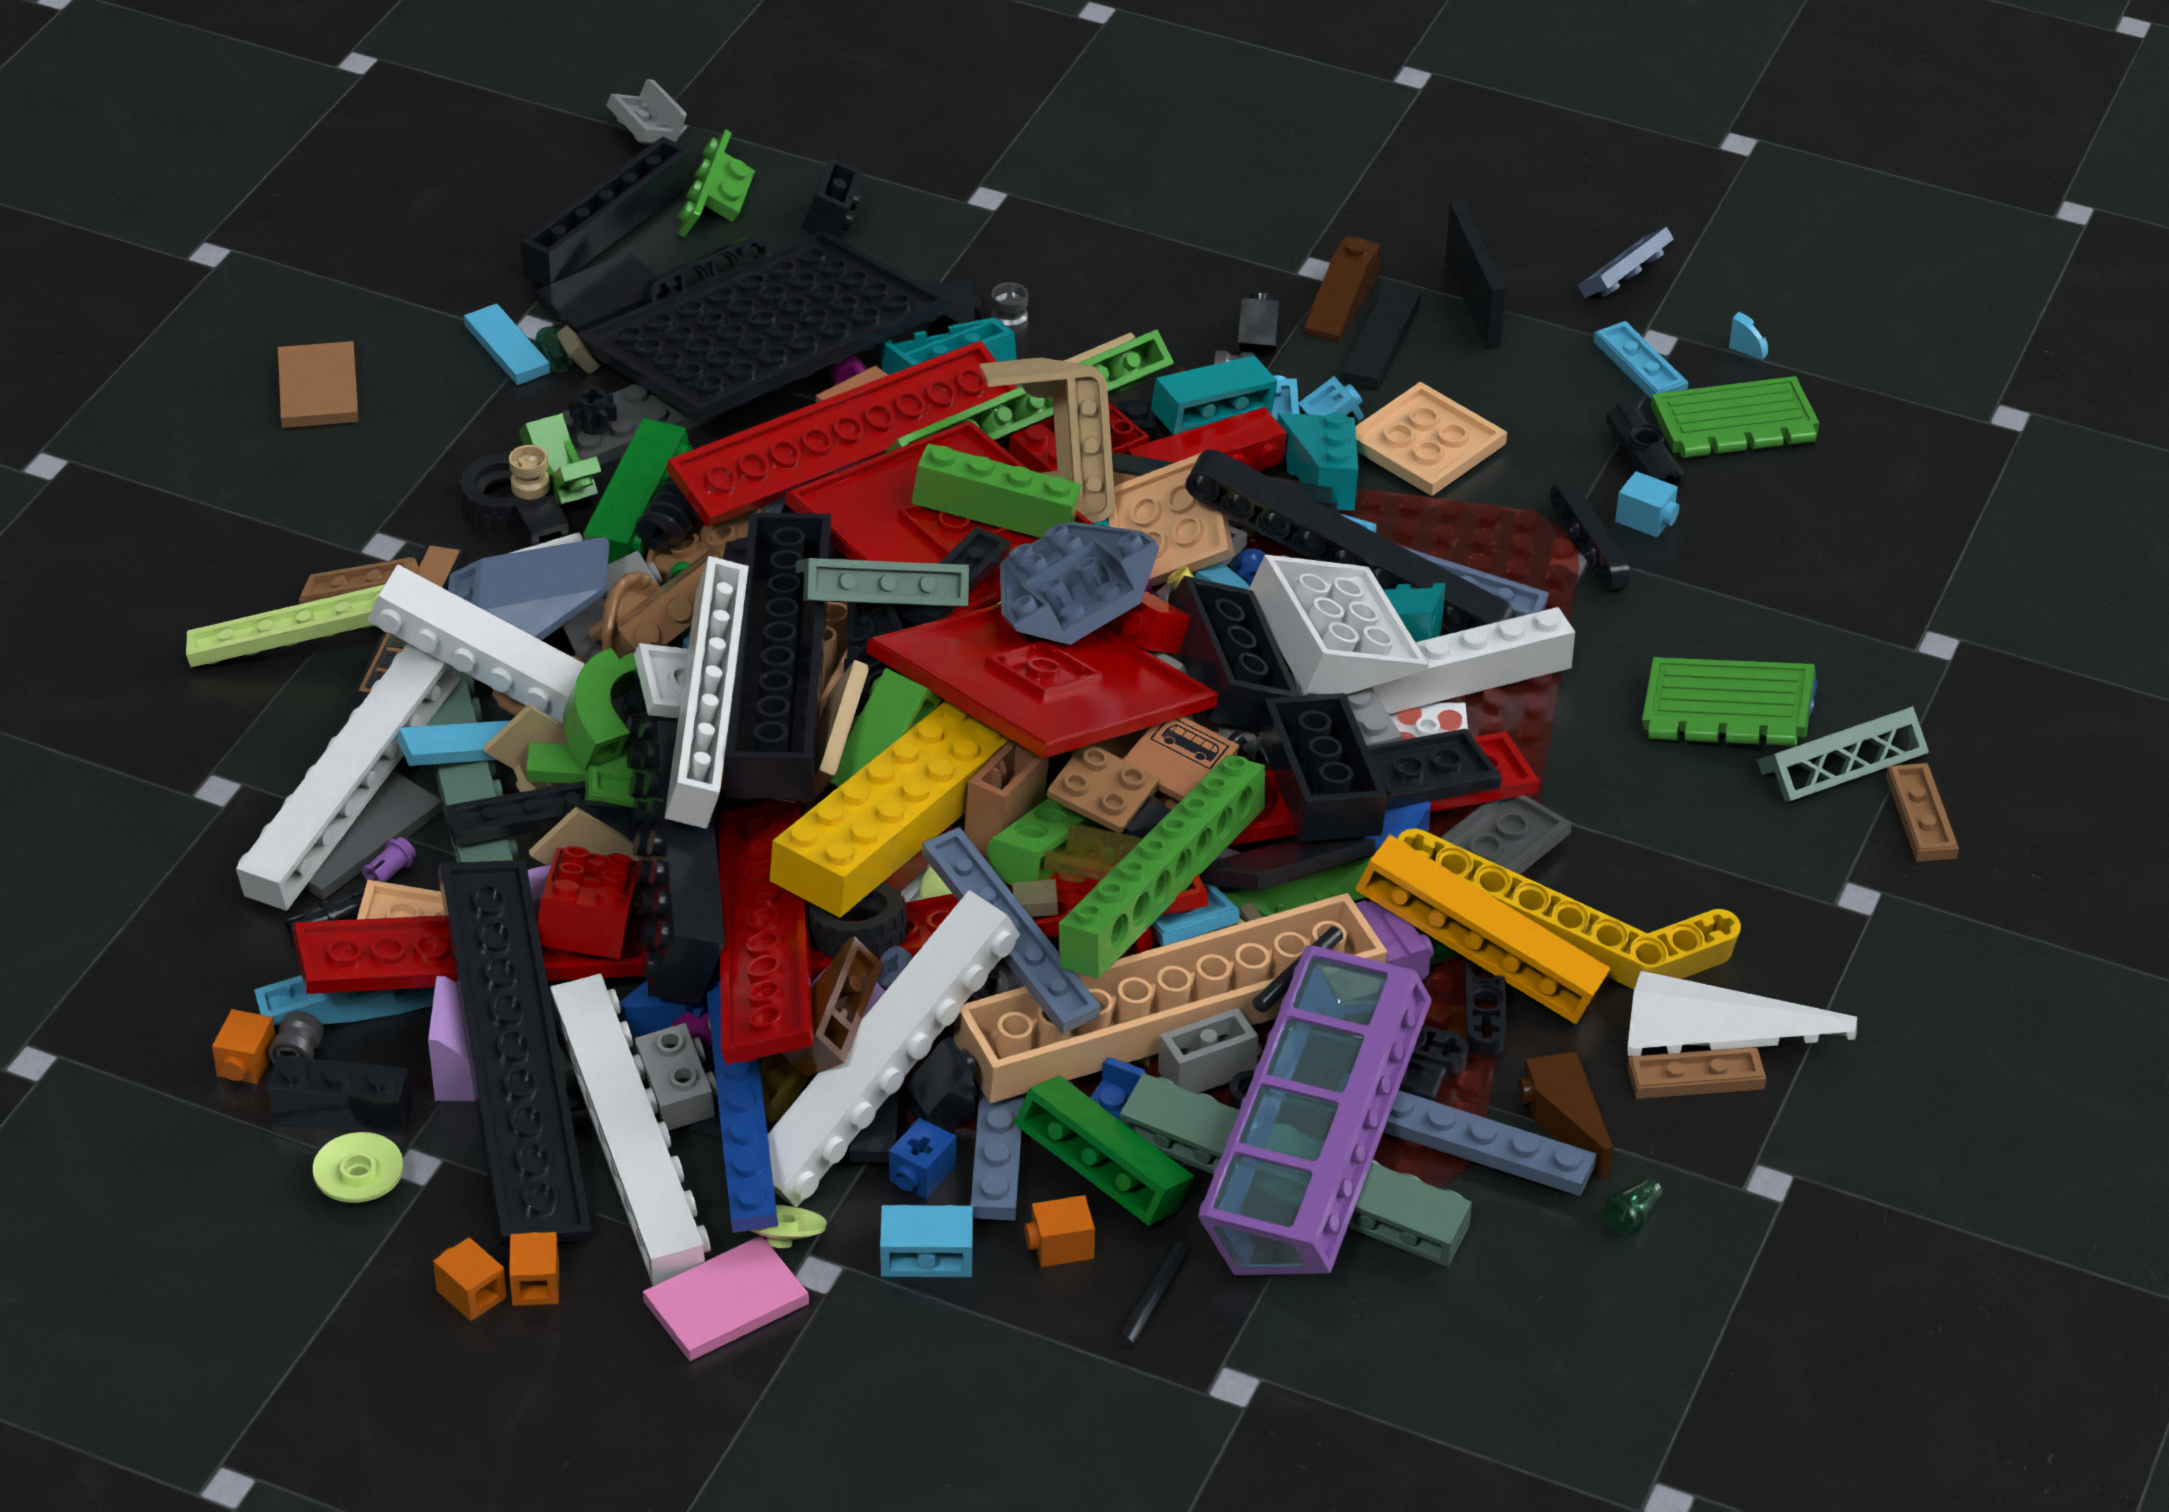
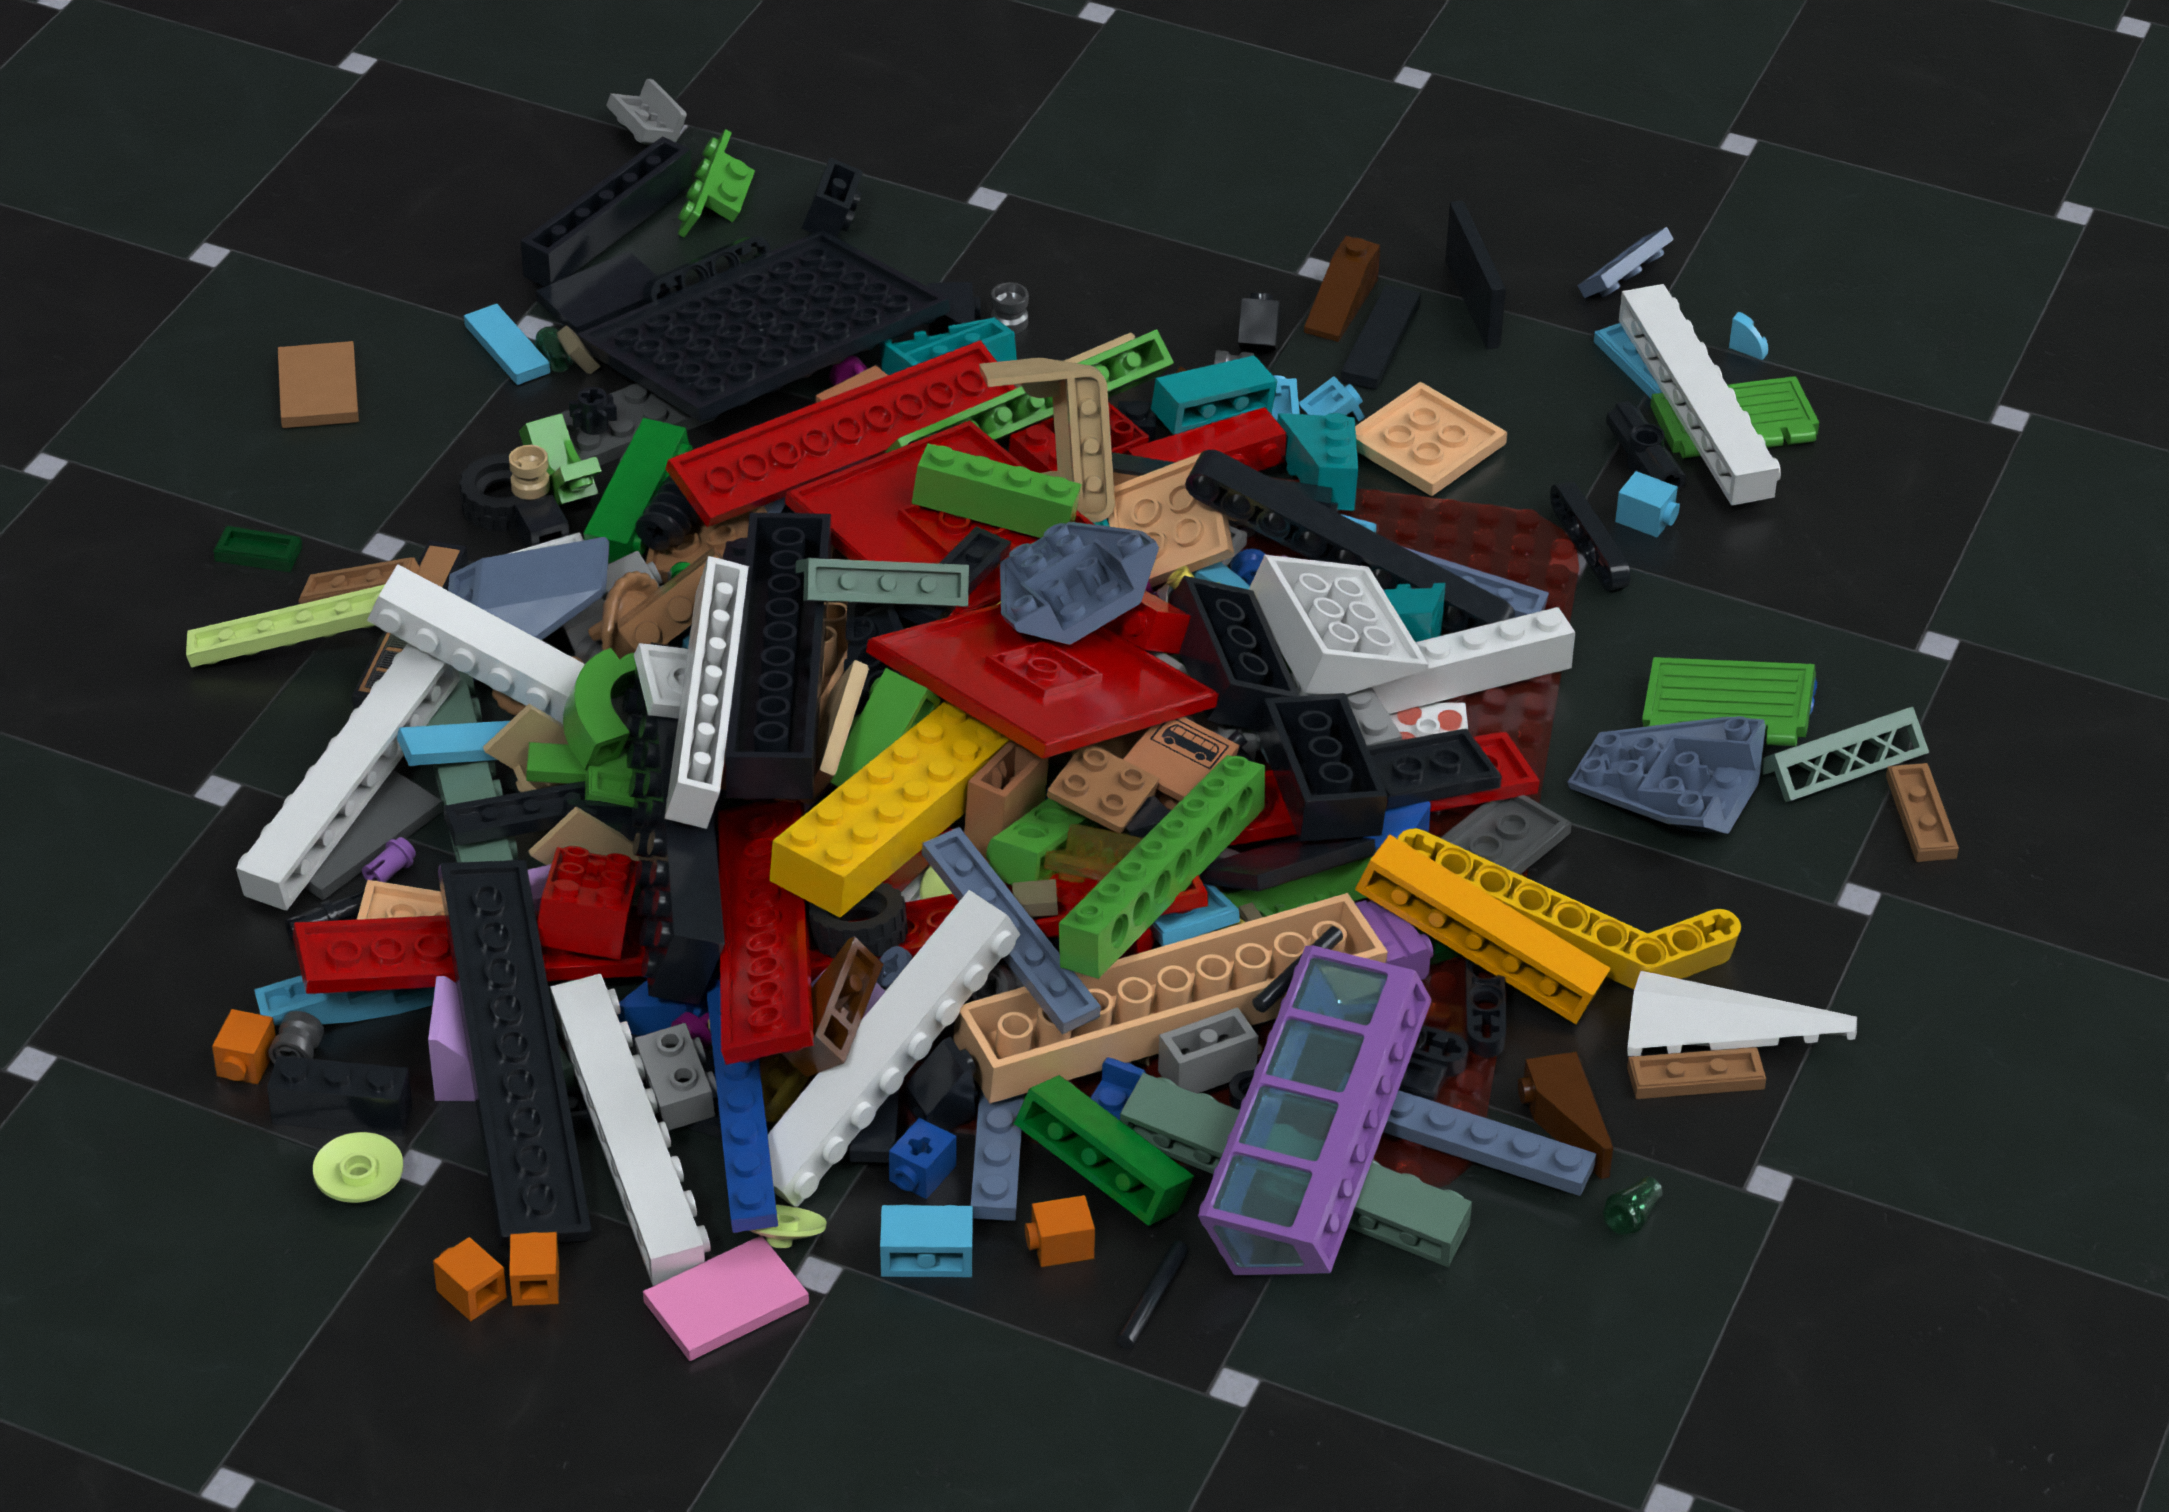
none -> dark green tile [213,526,303,572]
none -> sand blue wedge [1568,716,1766,834]
none -> white brick [1619,284,1781,506]

